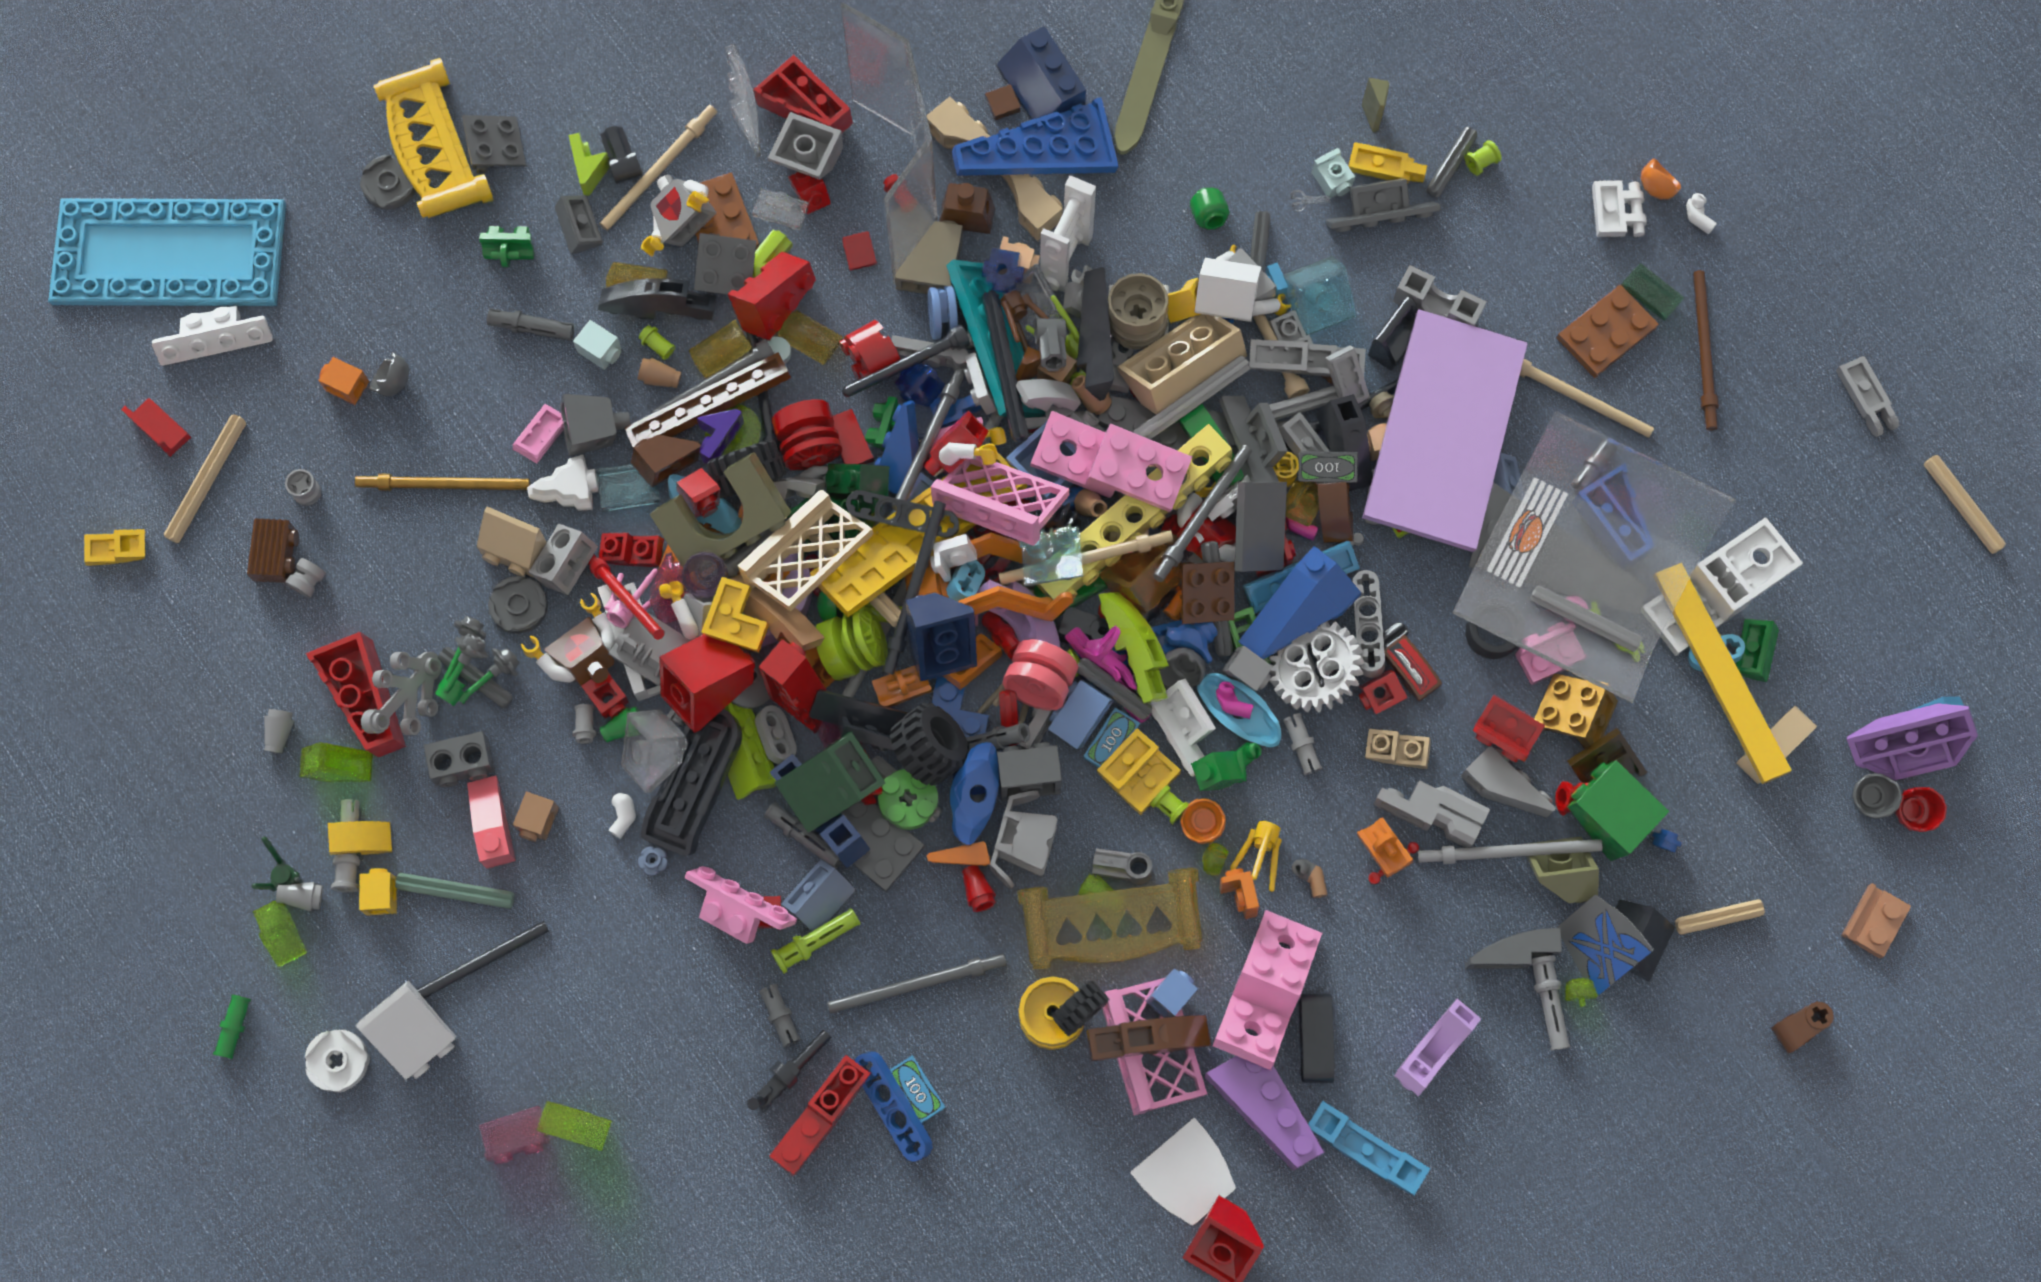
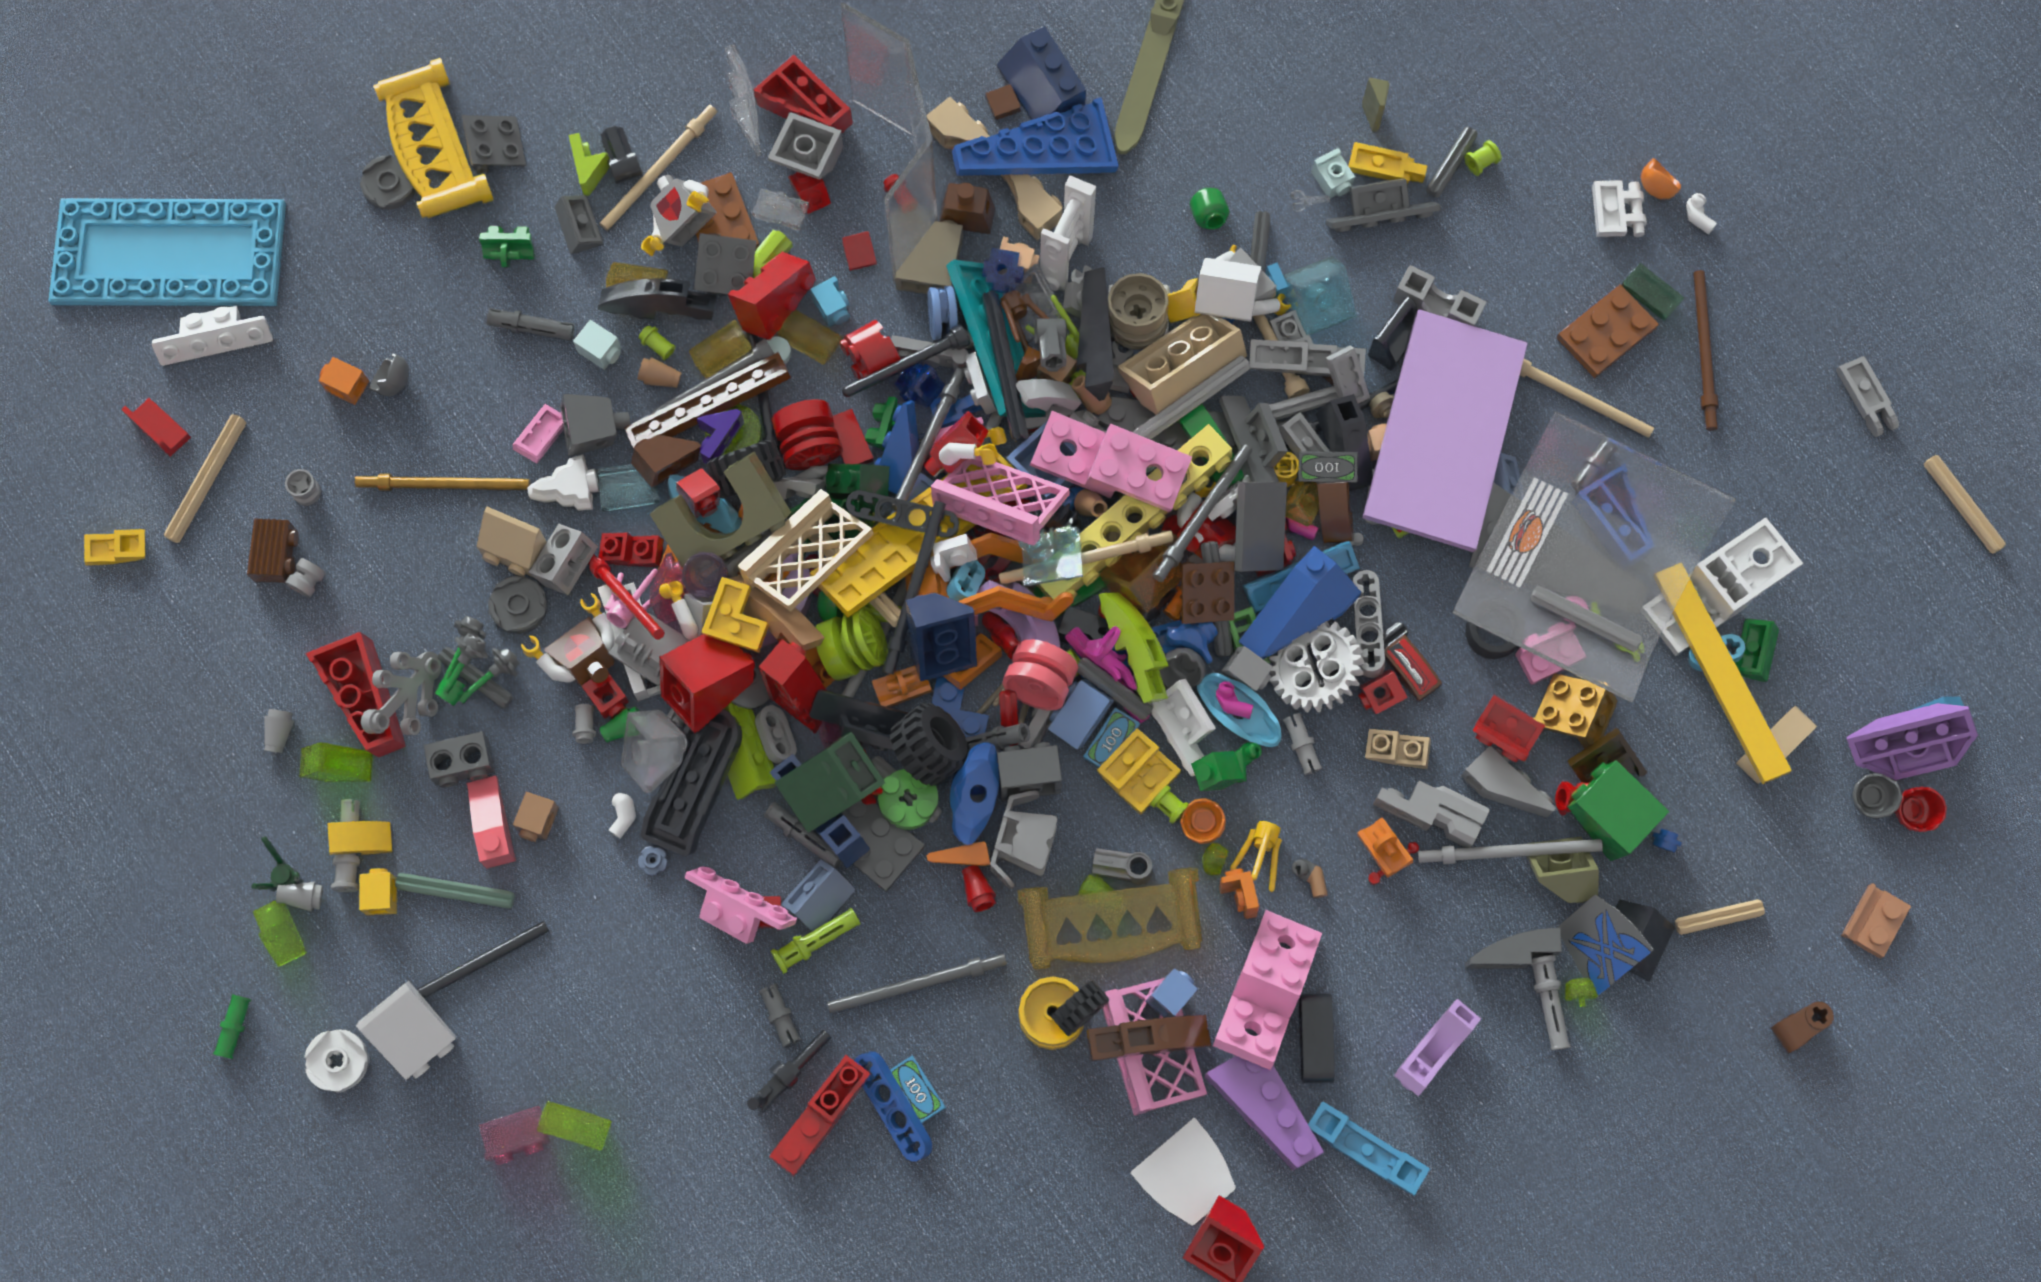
none -> medium azure brick [810,276,850,327]

